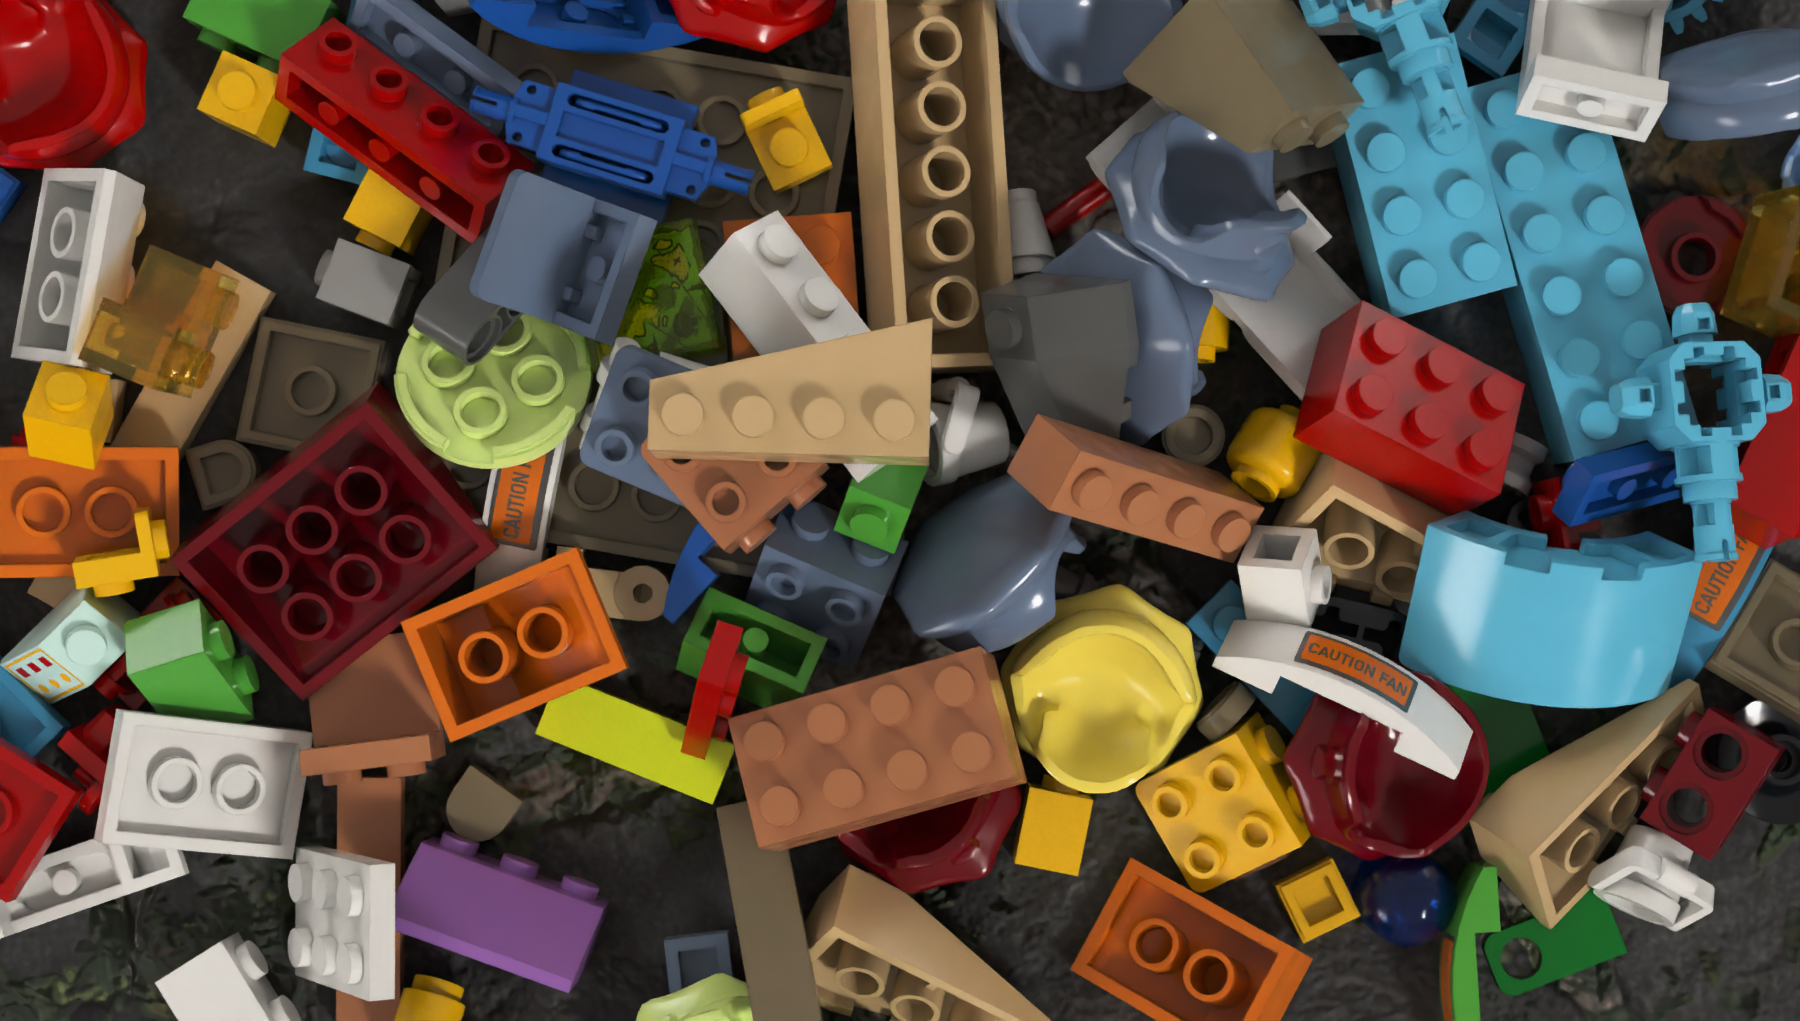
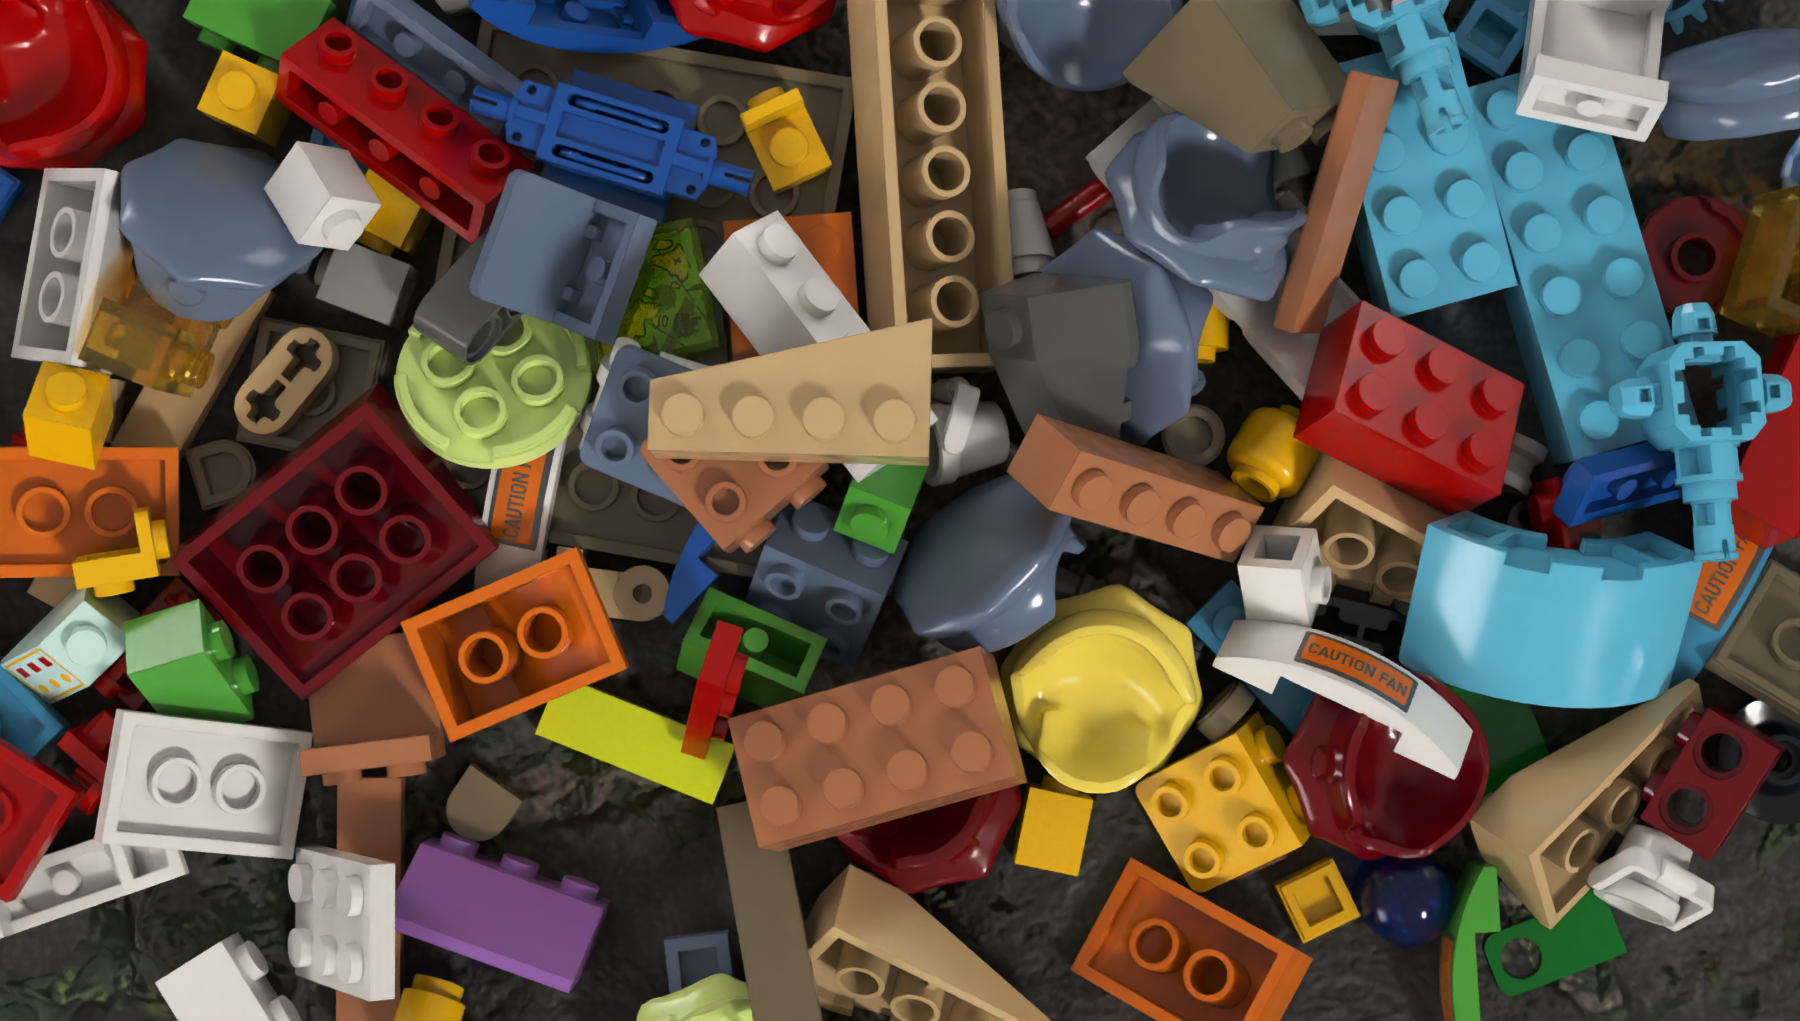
none -> sand blue piece [119,138,323,322]
none -> tan beam [234,327,340,436]
none -> white brick [264,141,382,251]
none -> nougat tile [1273,69,1400,333]

